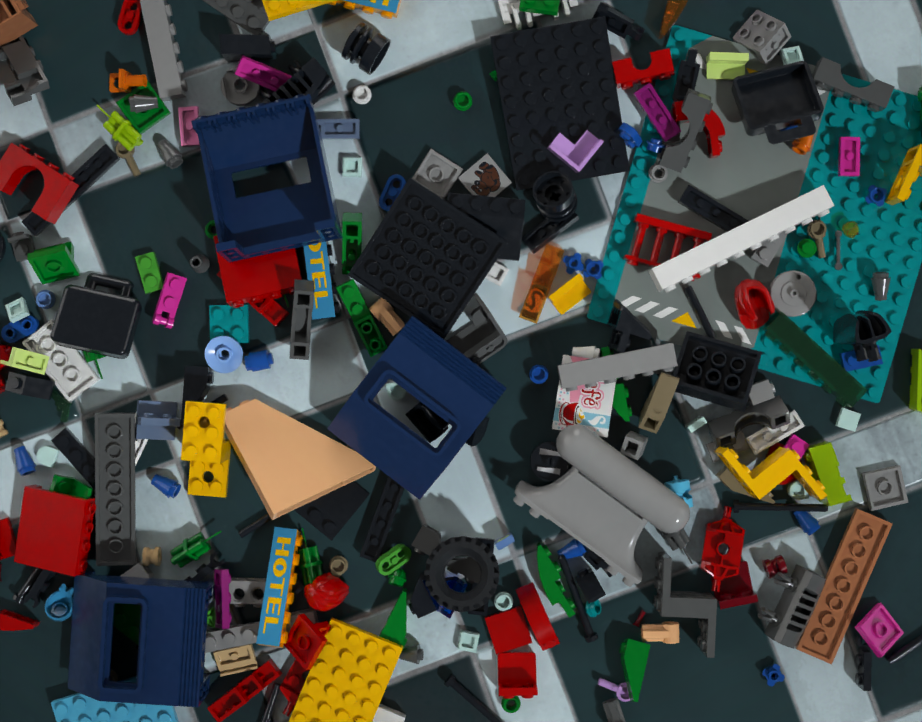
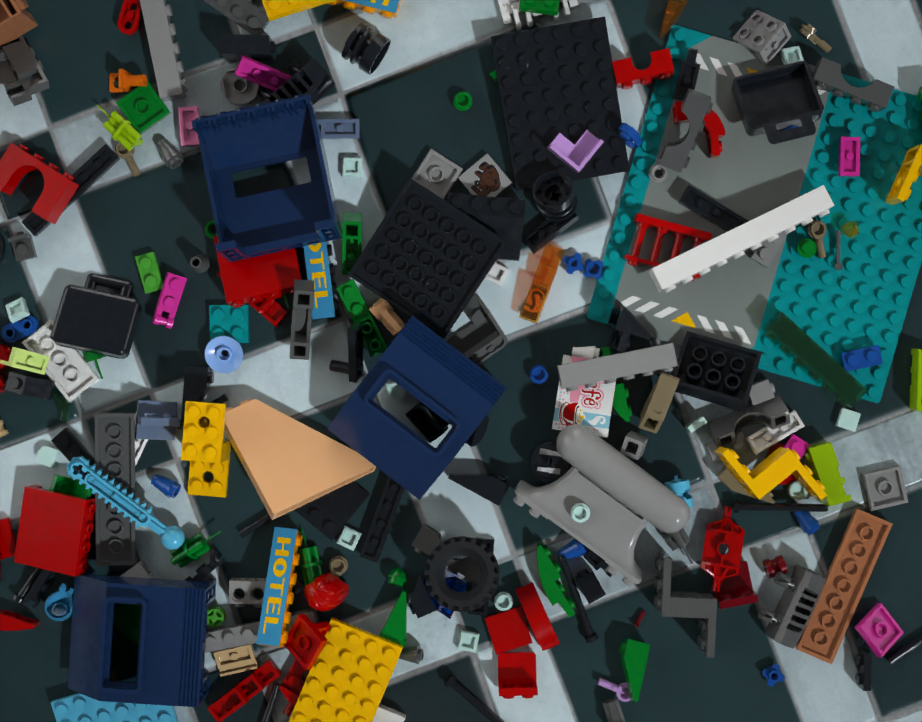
blue cone [14,446,36,476] -> none
green bracket [27,242,80,284] -> none
medium blue plate [36,290,56,309] -> none
dark grey cone [129,94,158,114] -> none
tan wheel [142,547,162,566] -> none
magenta plate [214,568,232,629] -> none
blue brick [244,350,274,372] -> none
white plate [352,85,372,105] -> none
bright green plate [375,544,411,576] -> none
blue plate [379,174,406,212] -> none
medium blue tile [495,532,515,550] -> none
green plate [501,696,521,713] -> none
yellow panel [548,273,591,315] -> none
teal plate [585,600,601,617] -> none
black plate [592,2,645,41] -> none
magenta plate [633,83,681,143] -> none
light nougat piece [641,621,679,644] -> none
blue plate [646,138,666,153] -> none
black bar [684,286,716,338] -> none
yellowish green panel [706,52,749,80] -> none
red hair [734,279,775,329] -> none
light grey wheel [768,270,816,317] -> none
orange cone [792,134,814,155] -> none
black piece [833,310,891,362] -> none
blue plate [865,185,887,207] -> none
dark grey cone [871,272,891,301] -> none
none -> medium azure gear [66,456,185,550]
none -> black piece [329,322,364,383]
none -> light aqua tile [337,525,362,551]
none -> black slope [448,473,510,506]
none -> light aqua plate [571,503,590,523]
none -> dark tan plate [799,23,832,53]

